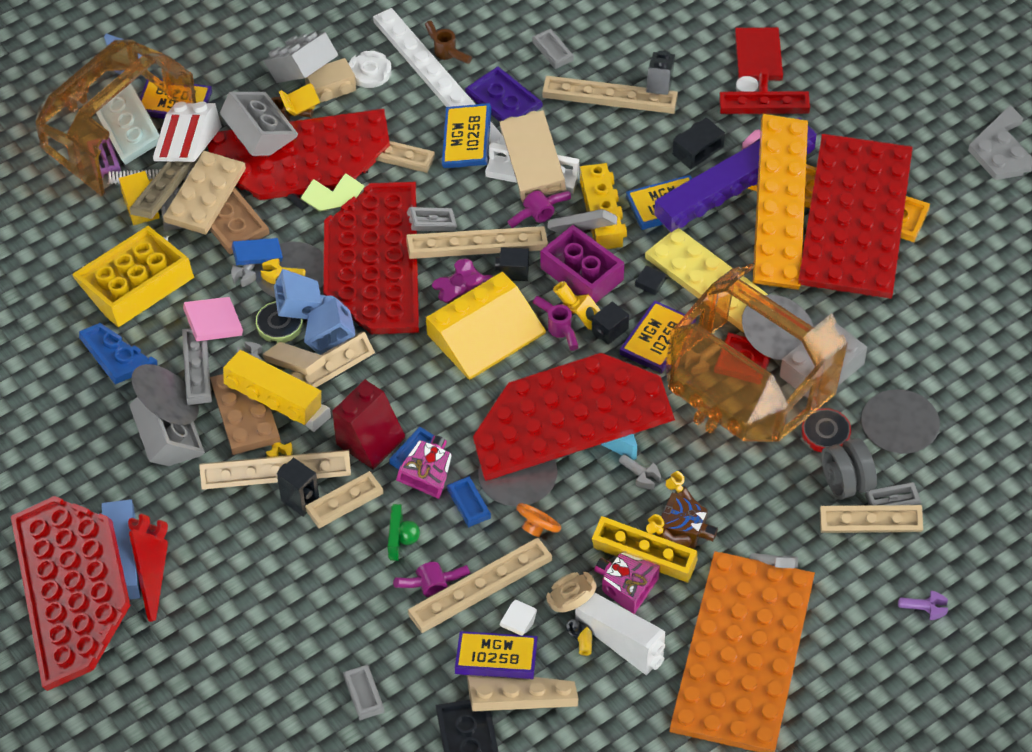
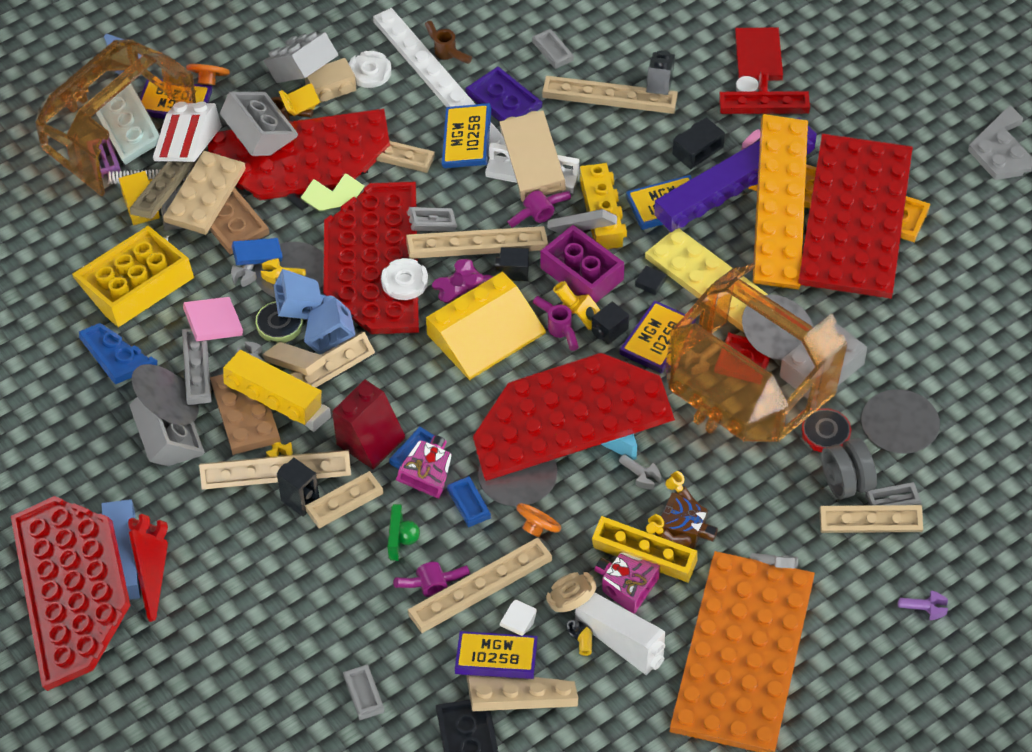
none -> orange piece [186,64,230,86]
none -> white tile [381,258,428,300]

